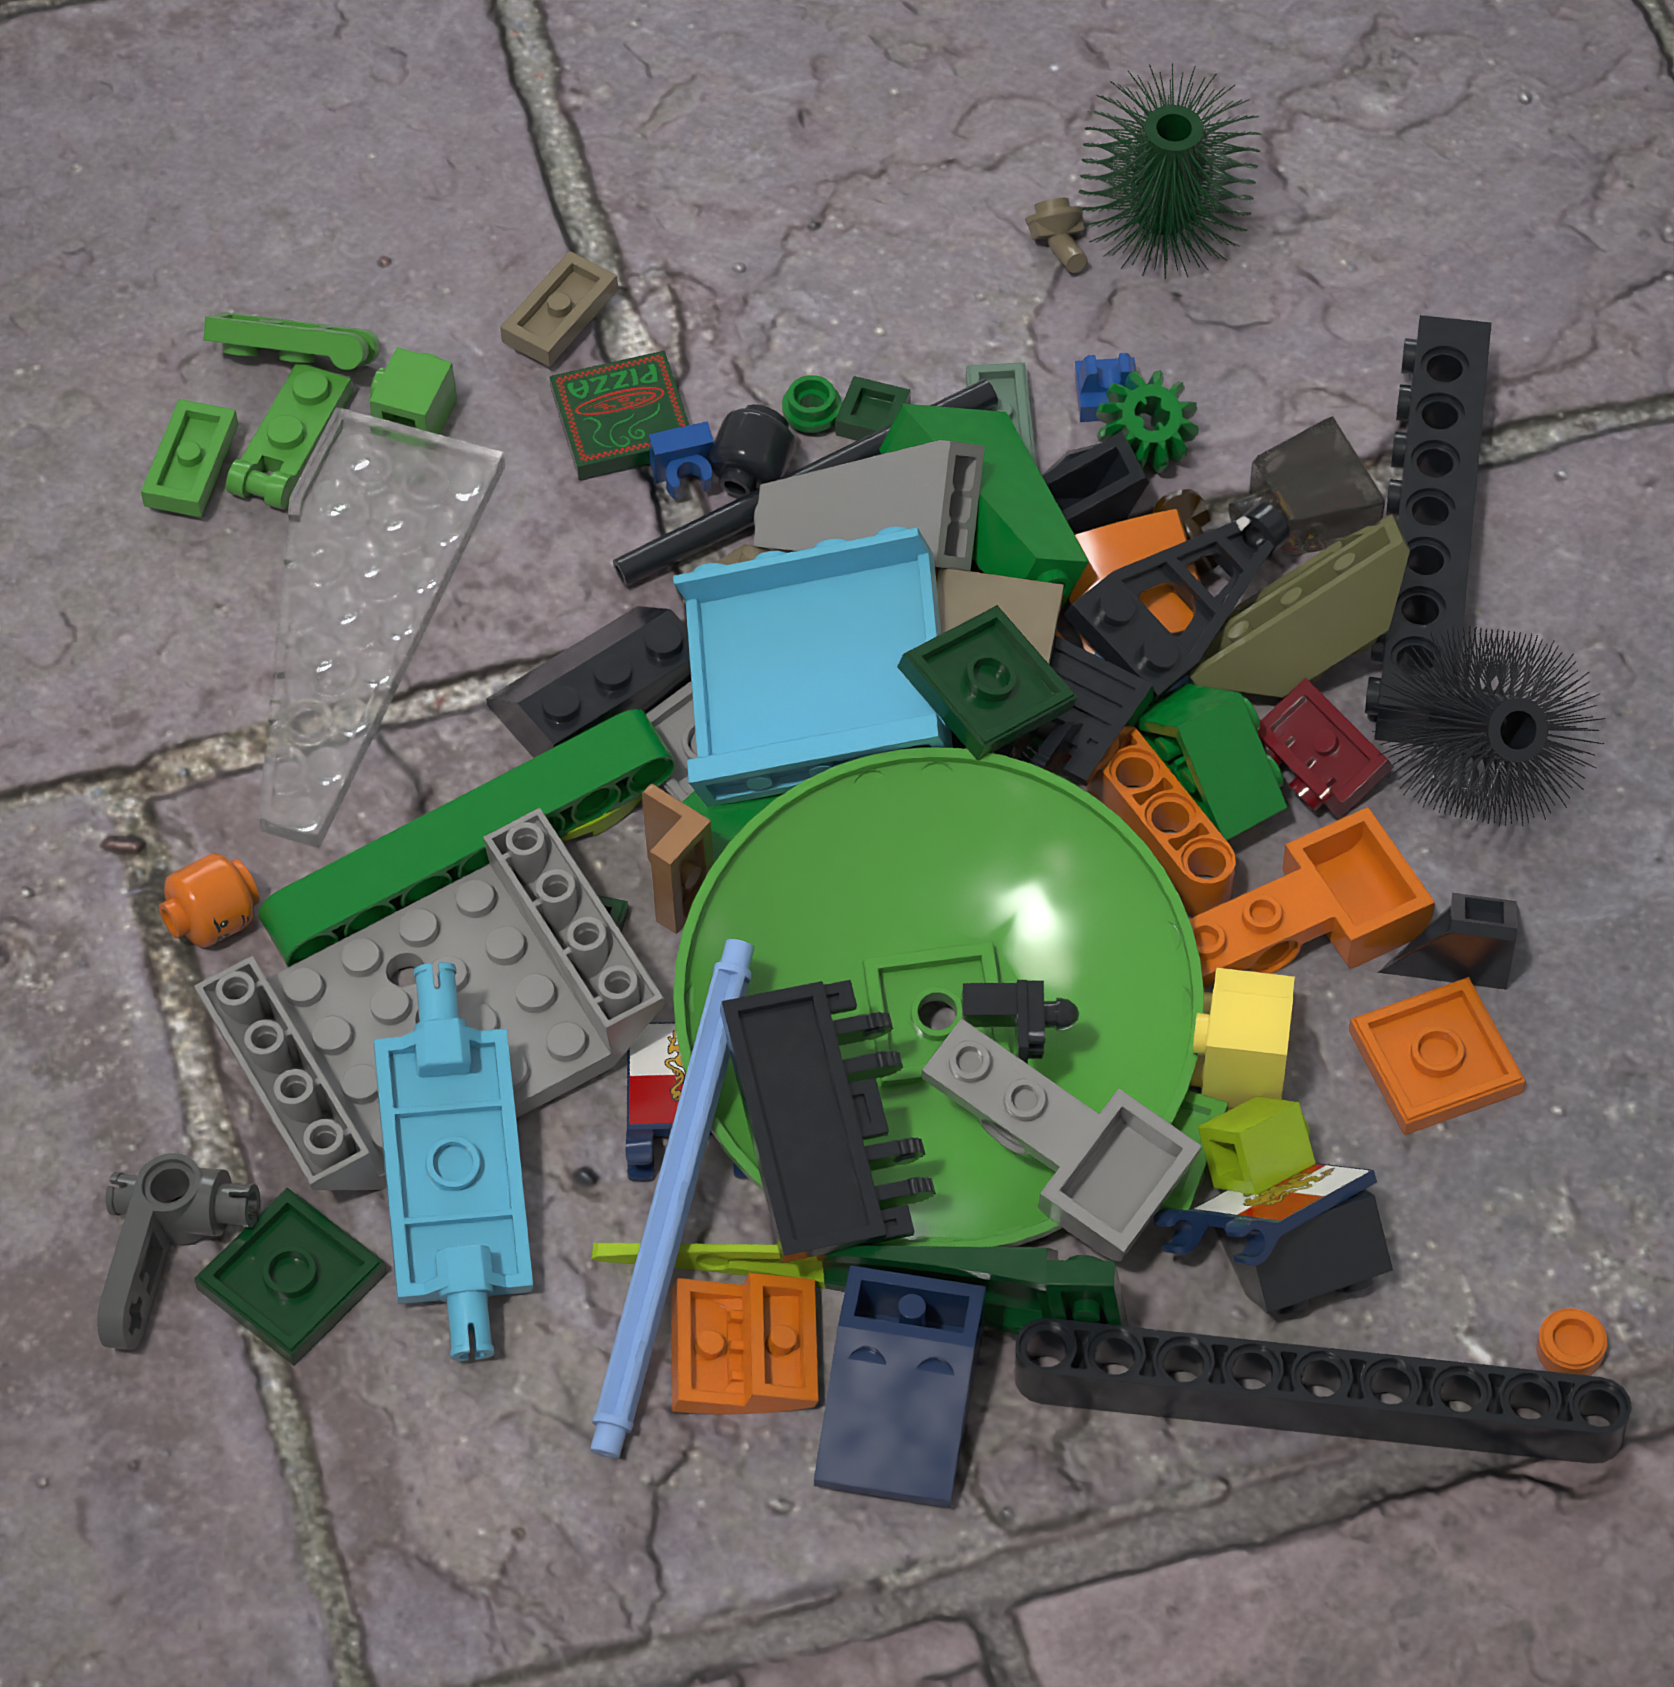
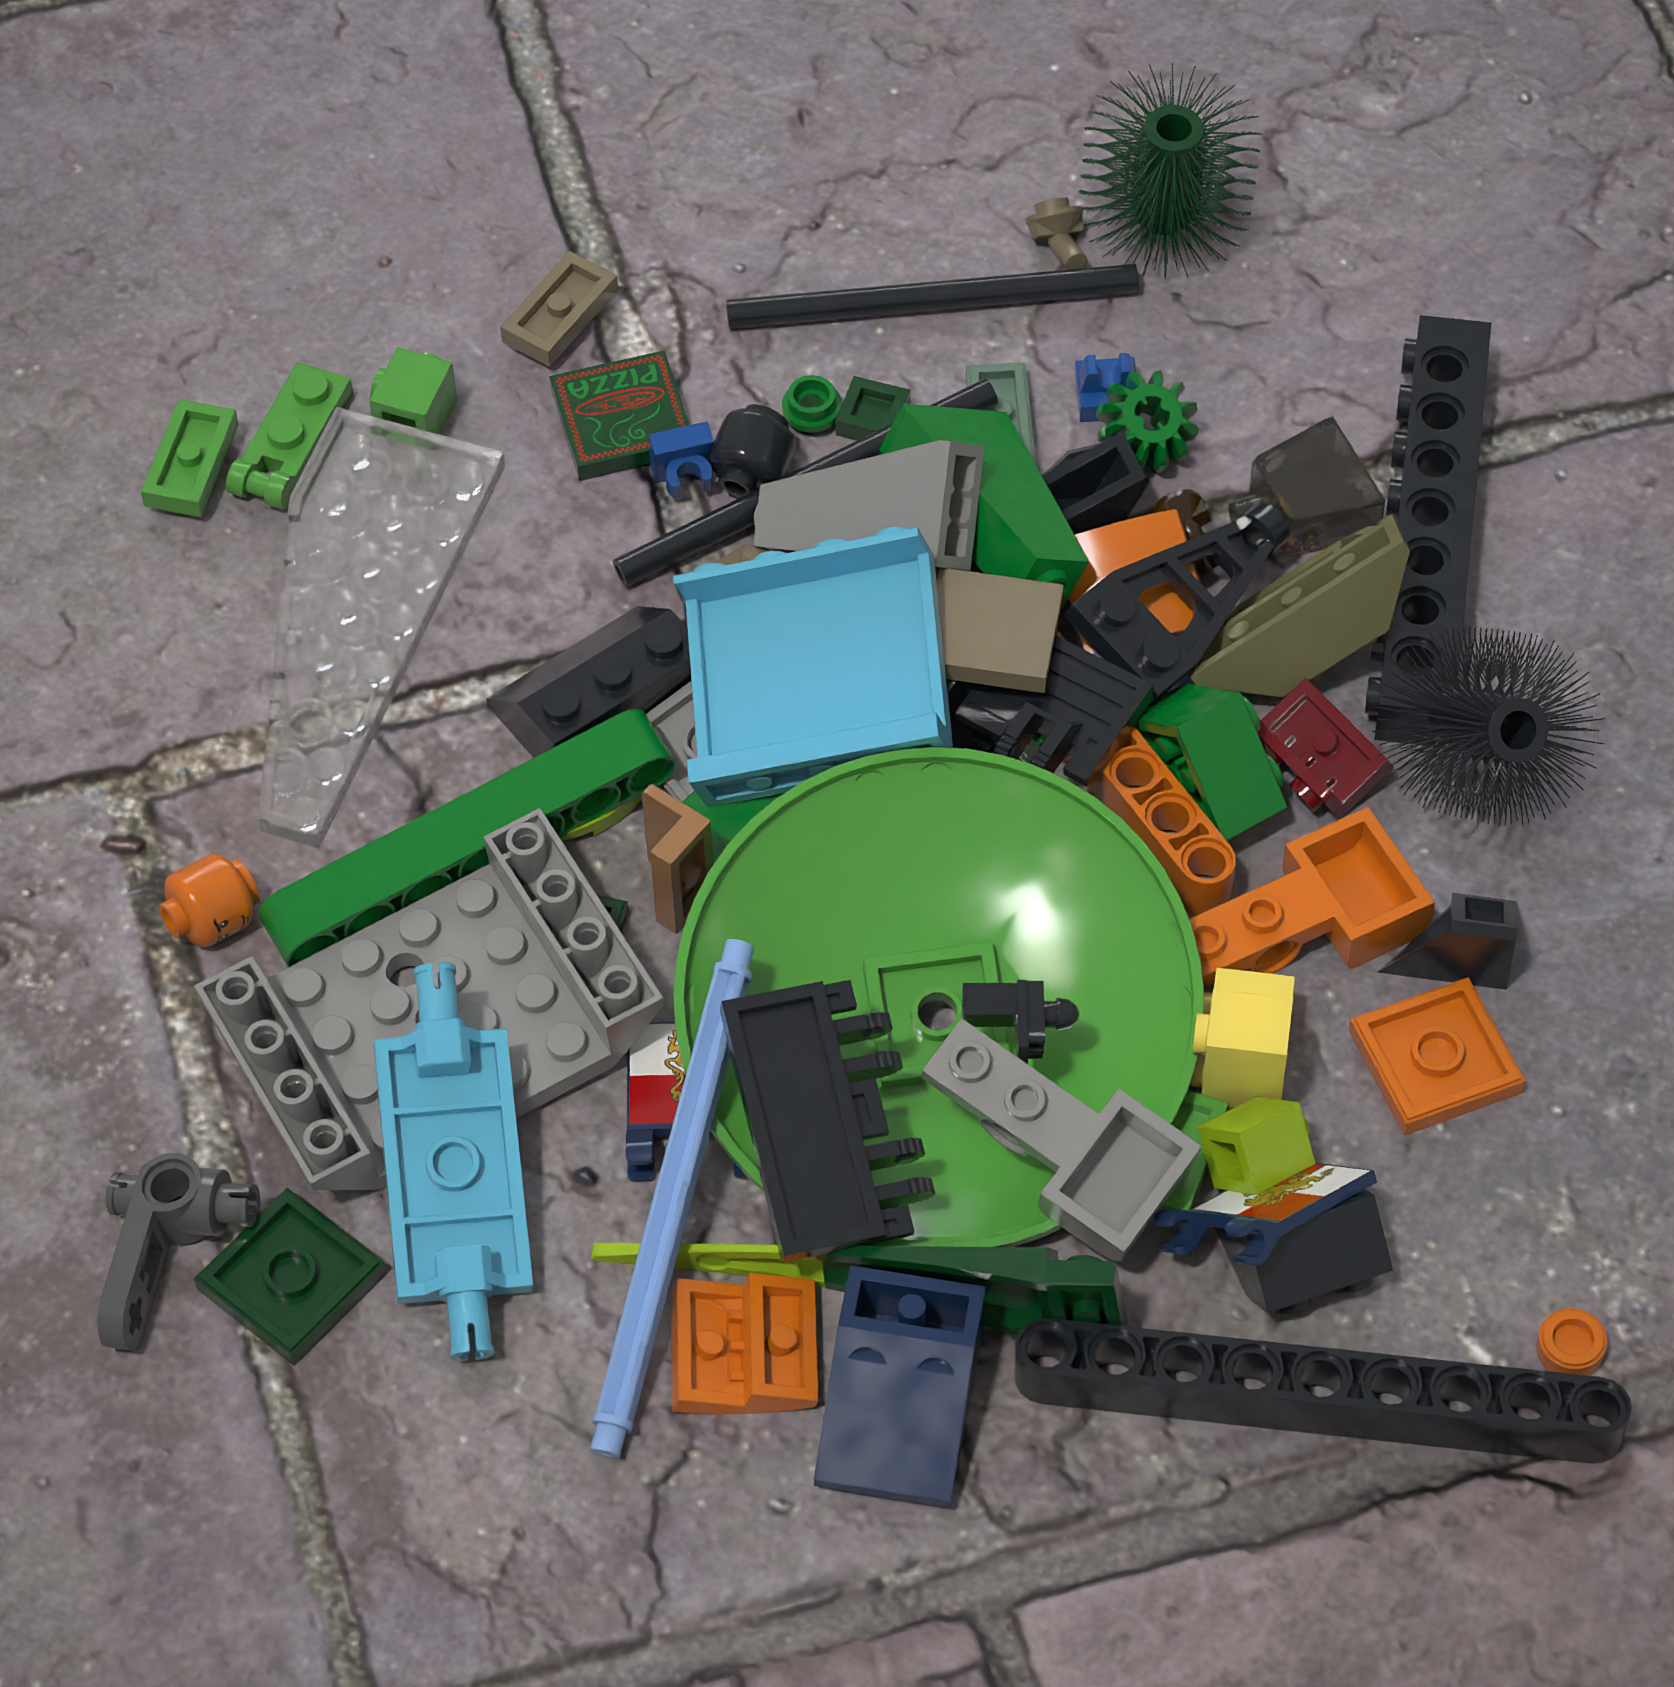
bright green plate [203,312,381,370] -> none
dark green tile [897,605,1078,761] -> none
none -> black piece [726,264,1139,329]

